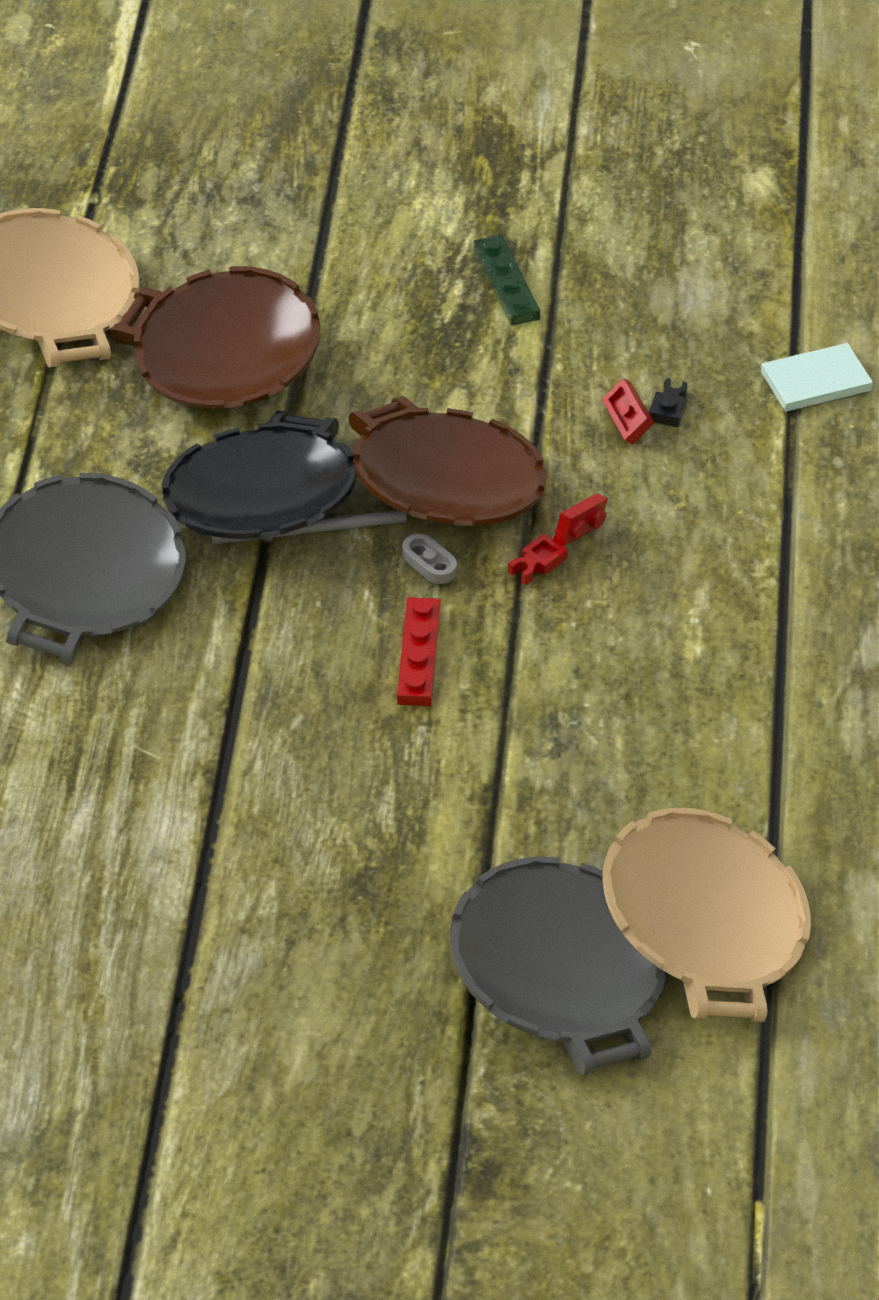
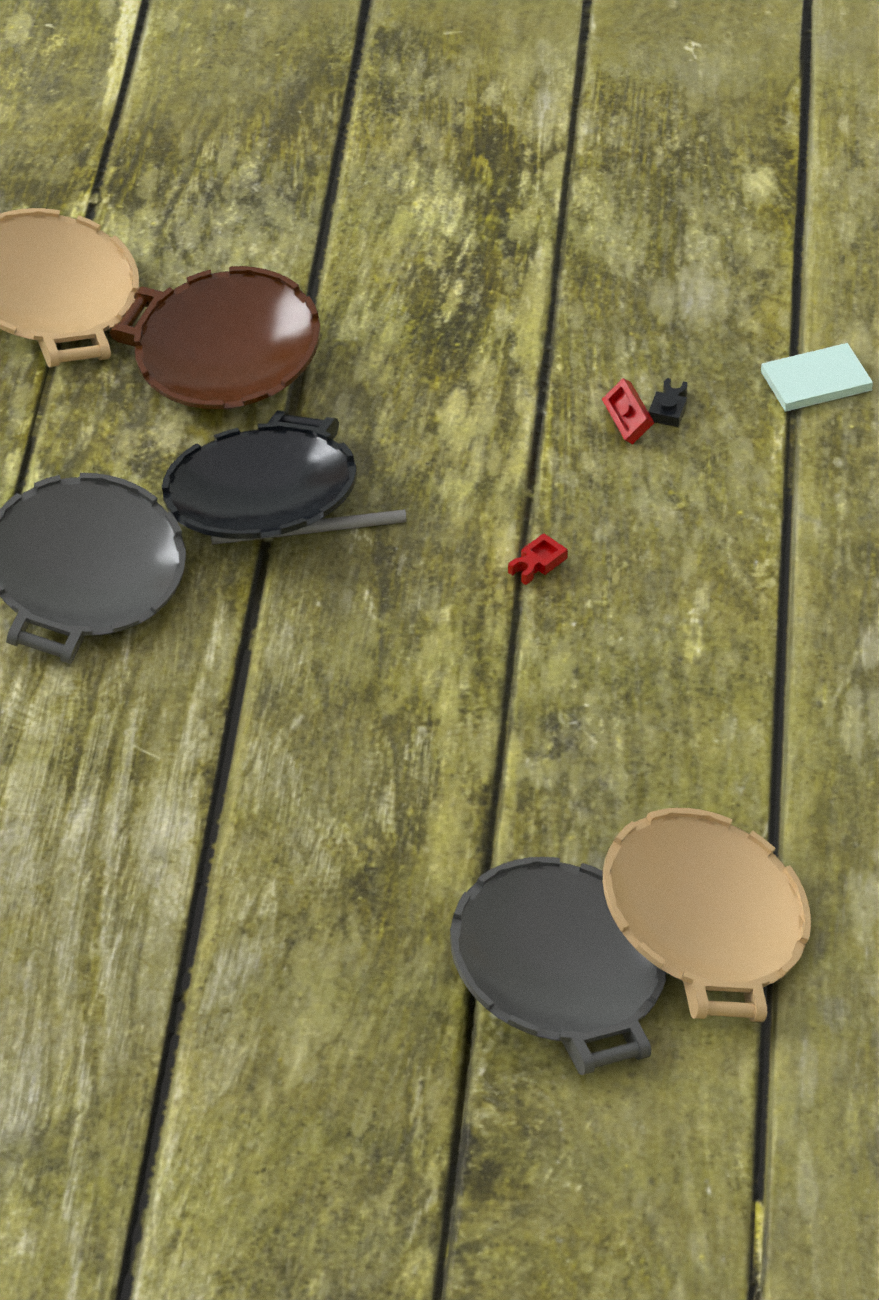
reddish brown dish [349,396,547,526] -> none
red plate [397,597,441,706] -> none
light grey plate [402,534,457,584] -> none
clear green plate [474,235,540,326] -> none
red plate [553,493,608,547] -> none

